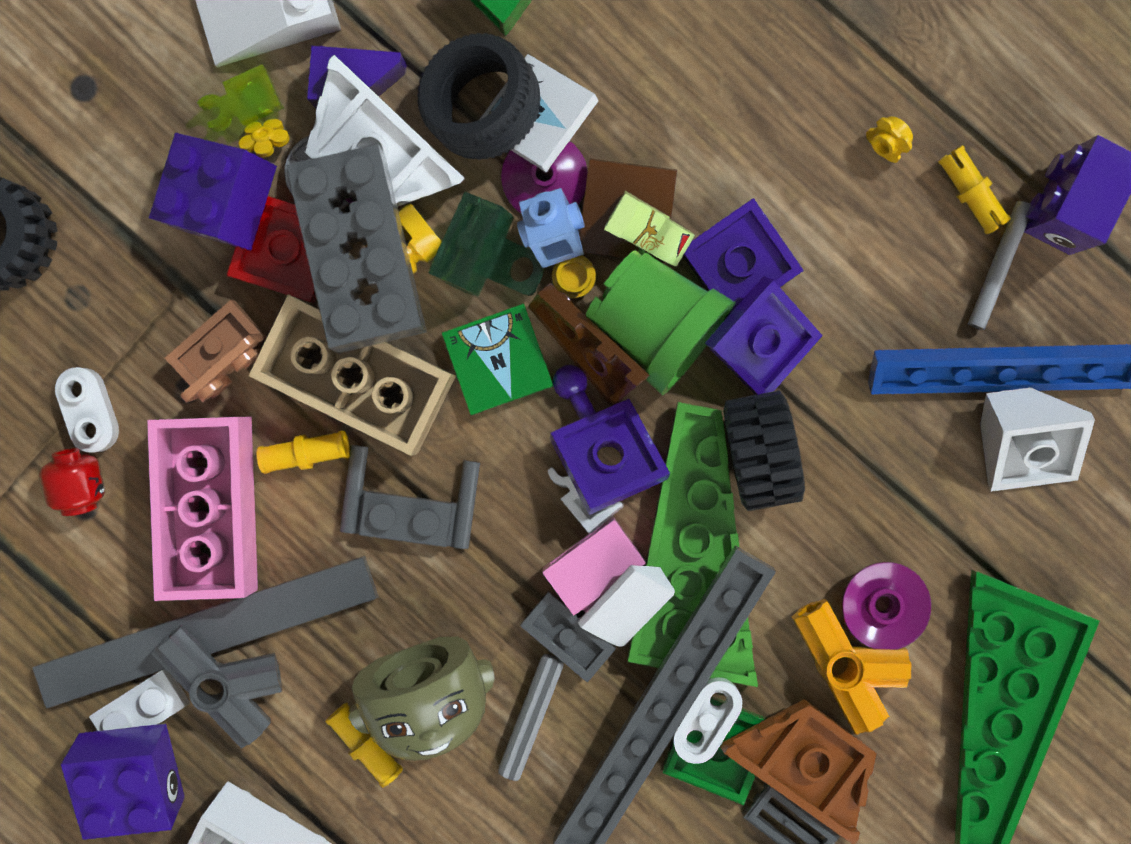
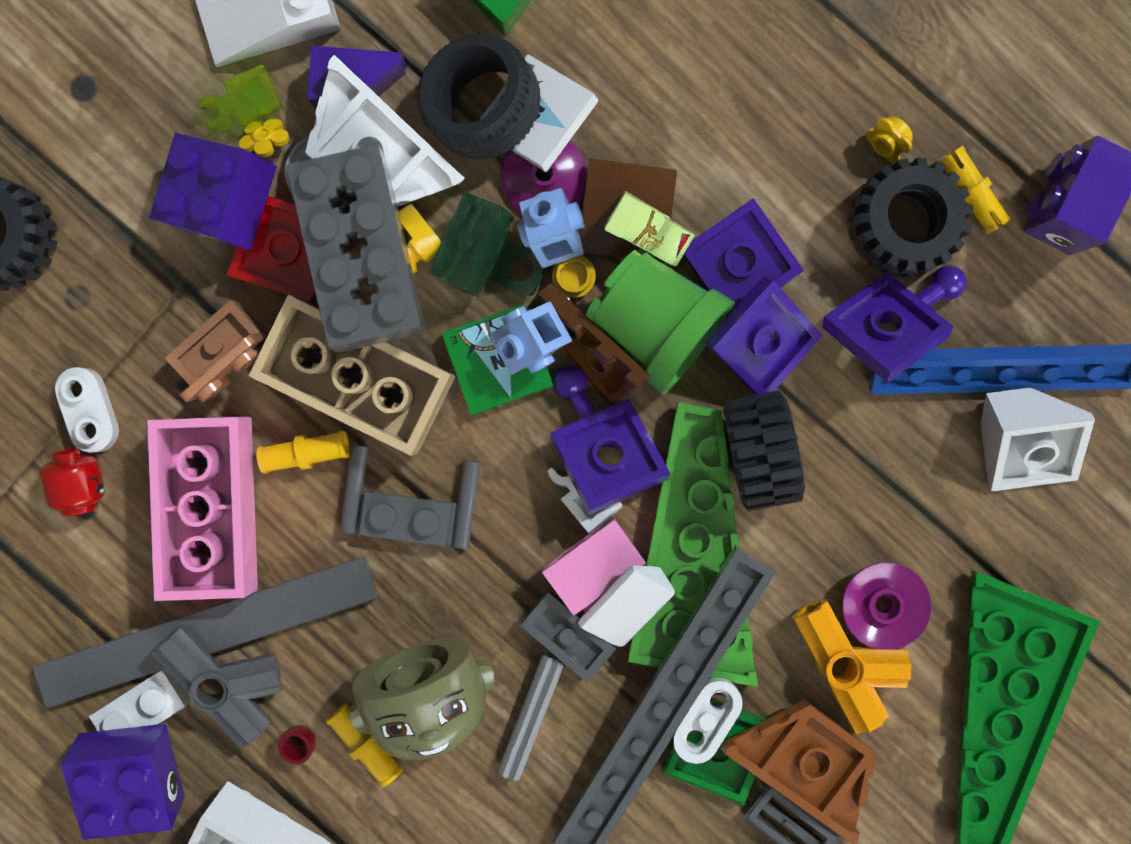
light grey piece [968,201,1031,330] -> none
none -> dark red hinge [278,724,317,764]
none -> light blue brick [490,302,572,375]
none -> dark purple plate [822,265,967,383]
none -> black tyre [848,157,973,277]

